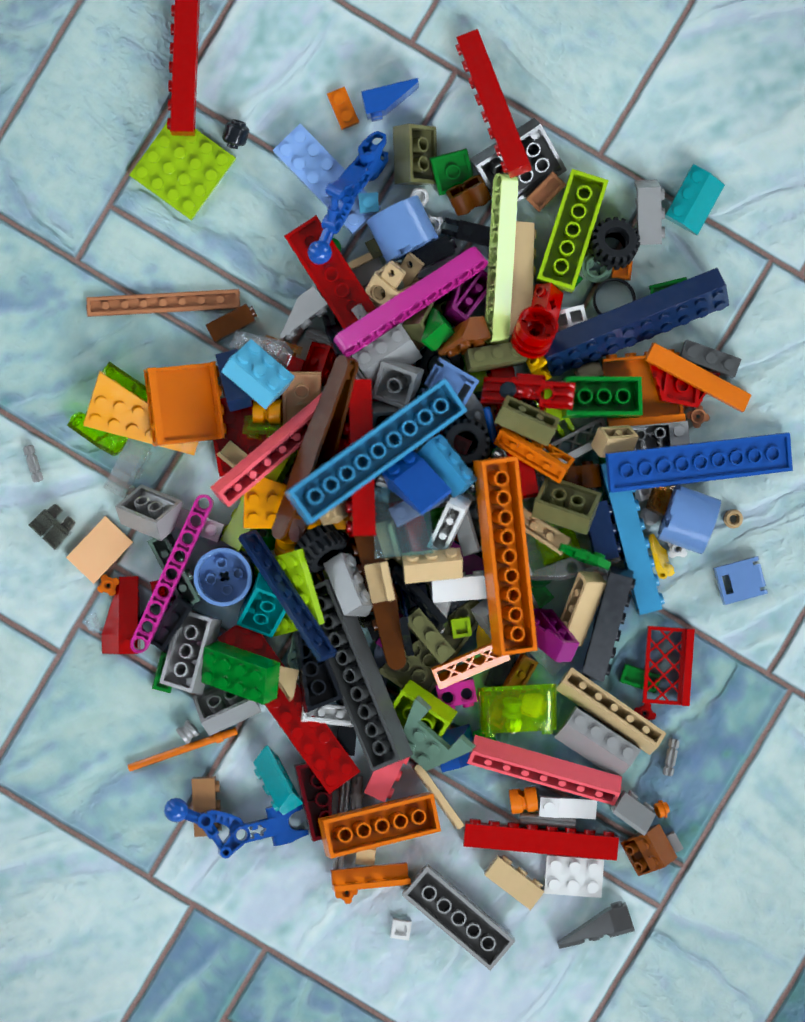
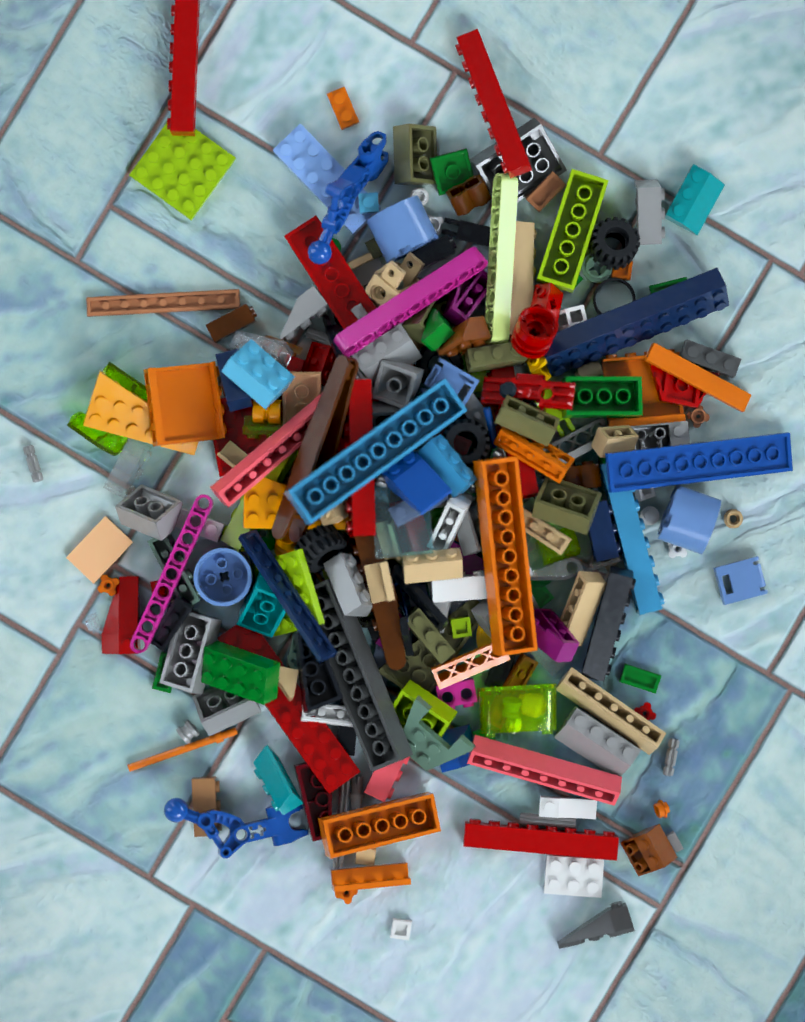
clear smoke hips [29,504,76,550] -> none
black head [222,119,249,149] -> none
blue slope [361,78,419,122] -> none
light grey brick [402,863,515,971] -> none
tan tile [412,763,465,829] -> none
tan brick [484,855,544,910] -> none
orange wheel [509,786,539,814] -> none
green wing [558,543,611,570] -> none
light grey slope [610,790,656,836] -> none
red fence [642,626,695,706] -> none
clear orange plate [646,485,674,516] -> none
yellow arm [649,534,675,579] -> none

